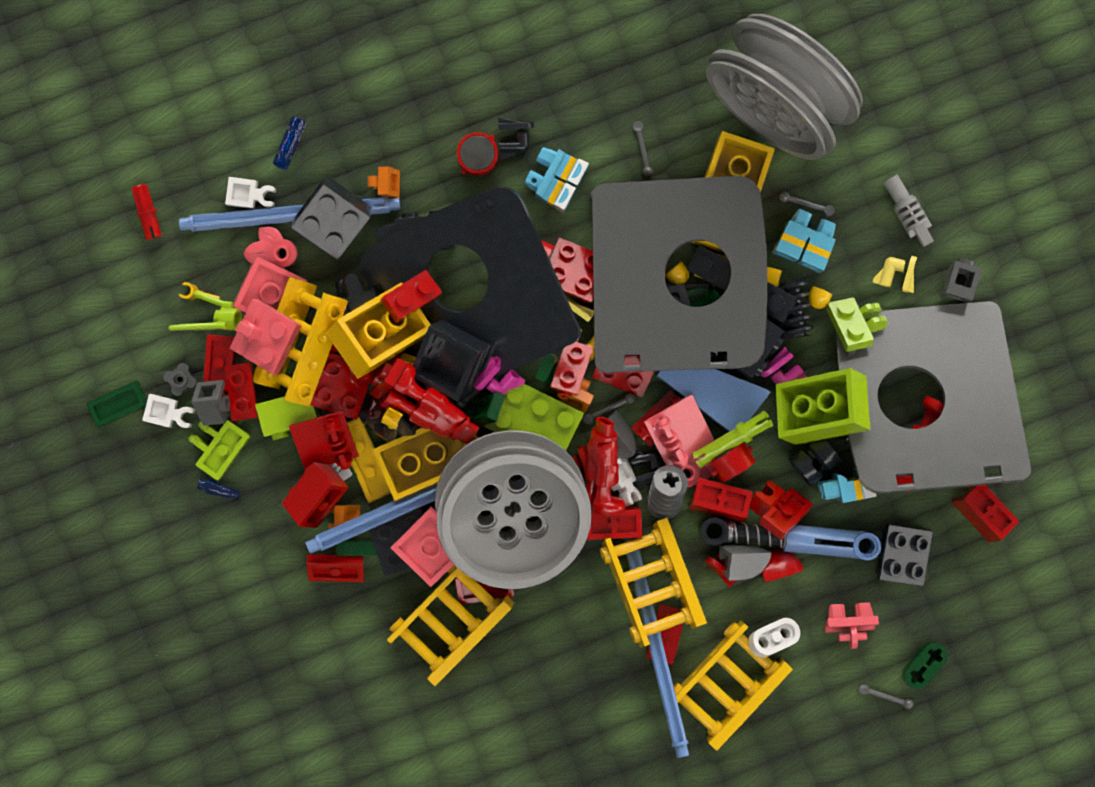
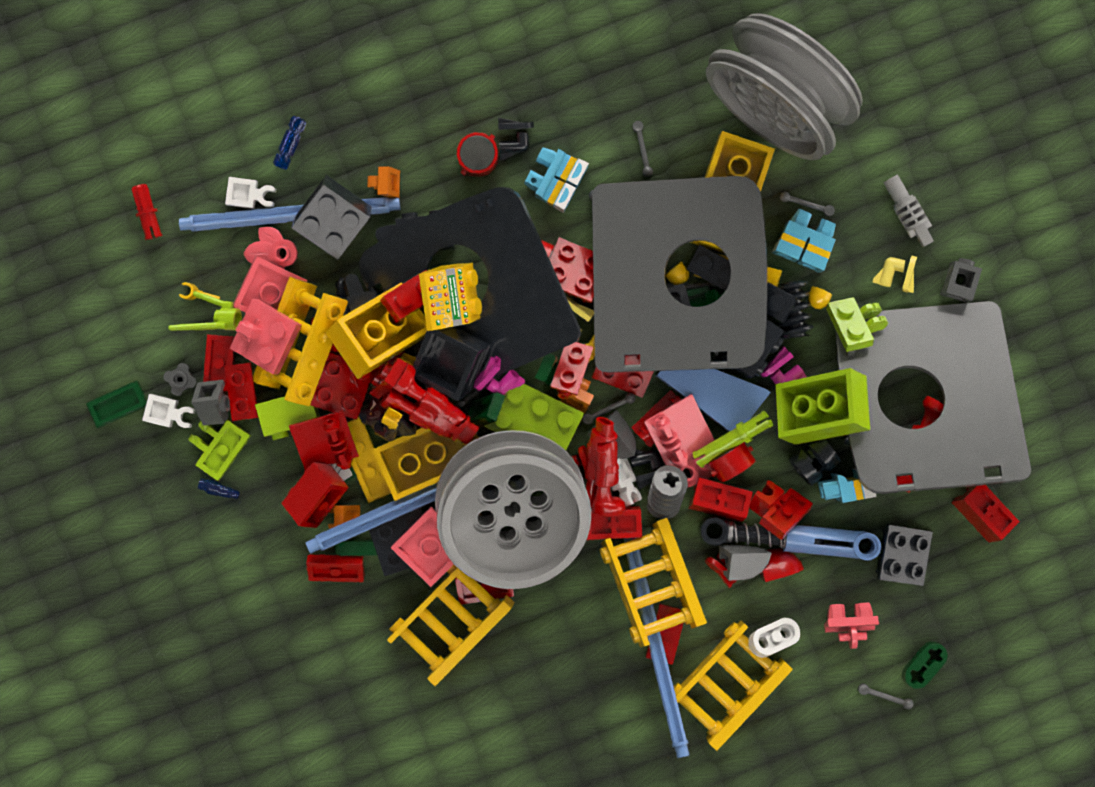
none -> yellow slope [419,262,482,331]

